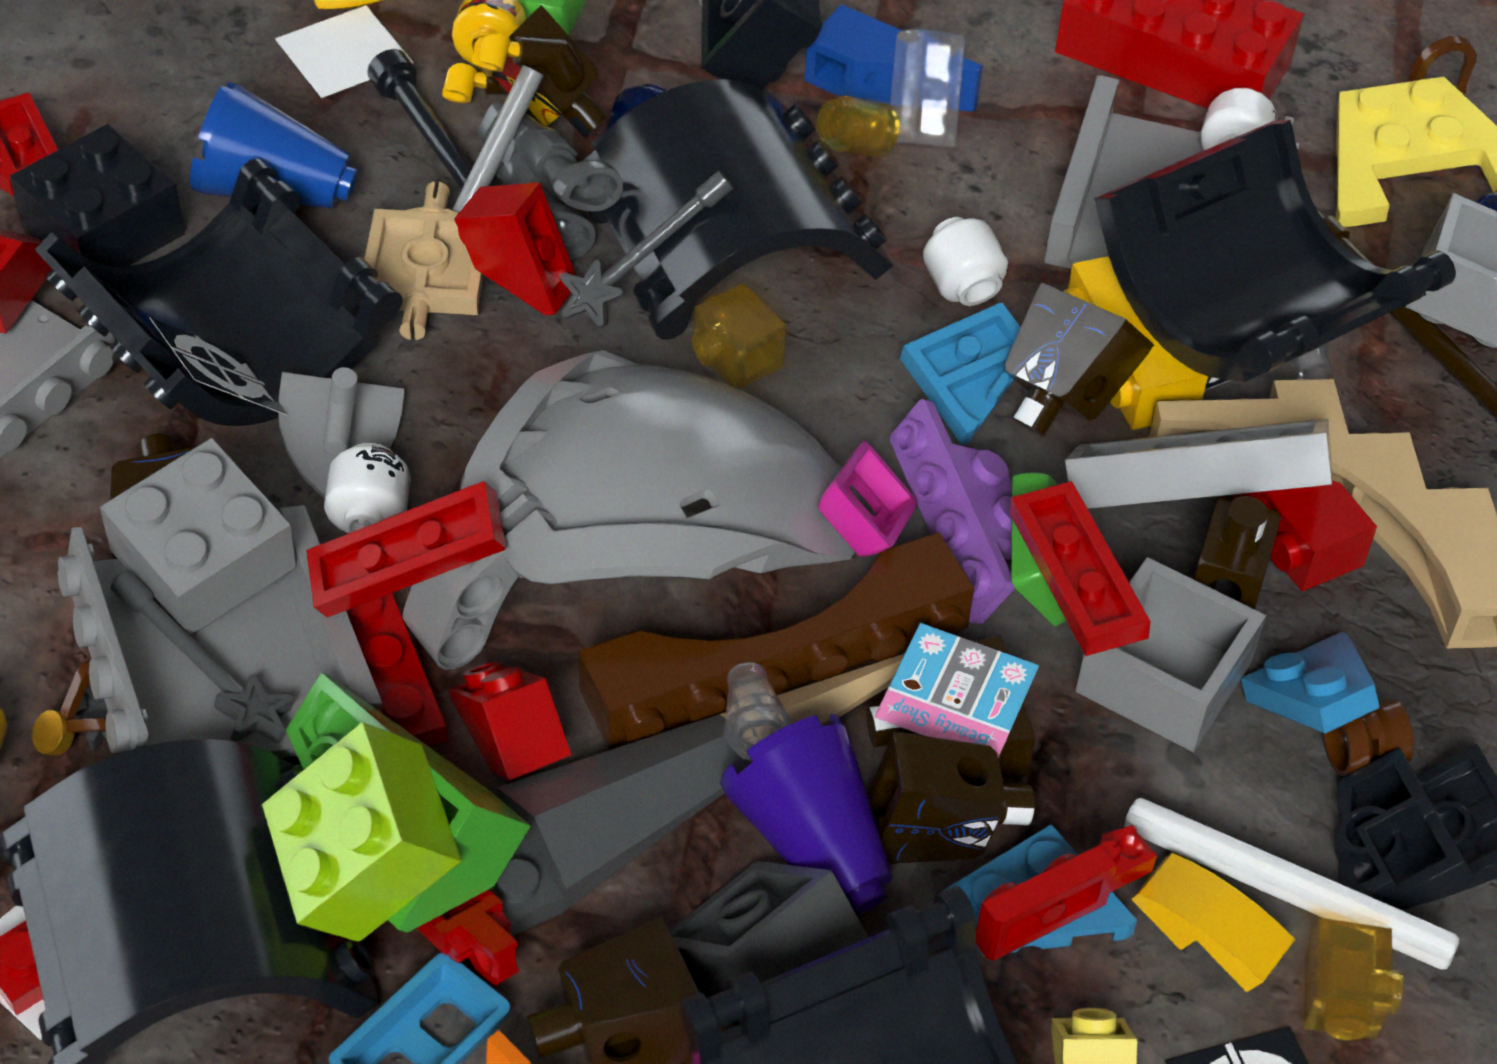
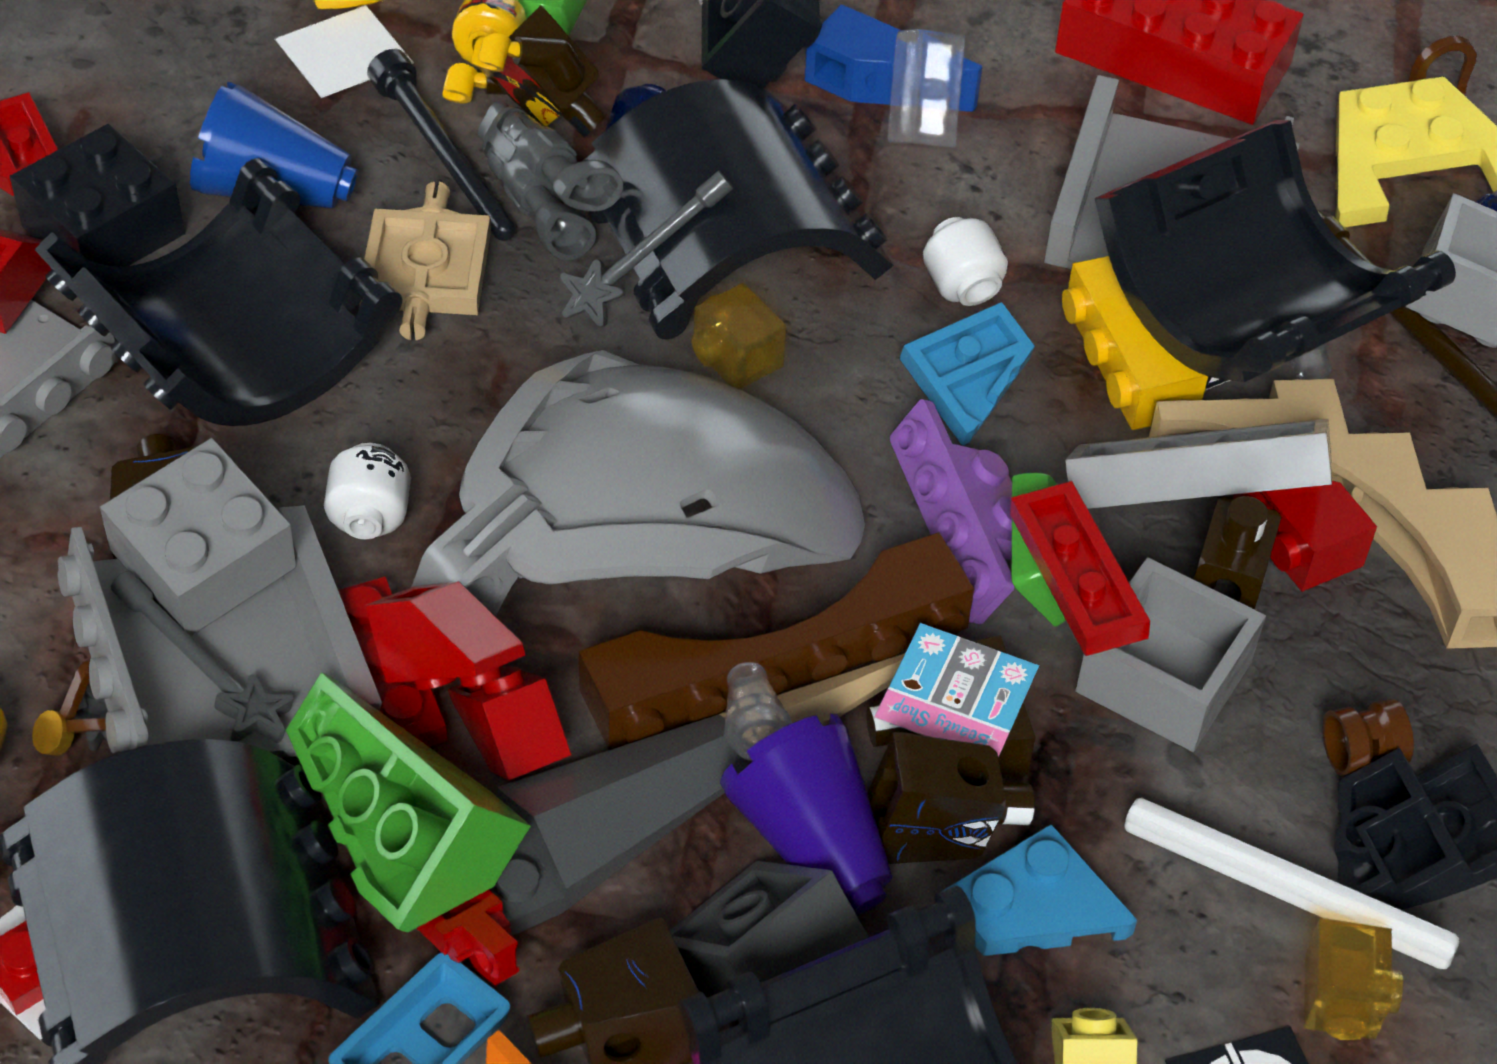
sticker [150,318,287,415] -> none
lime brick [262,722,462,942] -> none
light grey shield [278,367,405,499] -> none
red plate [306,481,506,618] -> none
light grey bar [452,65,543,213] -> none
red slope [454,182,576,315] -> none
clear yellow brick [816,95,900,158] -> none
dark pink piece [818,441,917,556] -> none
red hinge [975,825,1157,962] -> none
torso [1005,283,1154,437] -> none
yellow slope [1131,853,1295,992] -> none
white head [1201,88,1278,151] -> none
dark azure wing [1241,632,1380,733] -> none
none -> red slope [365,581,526,690]

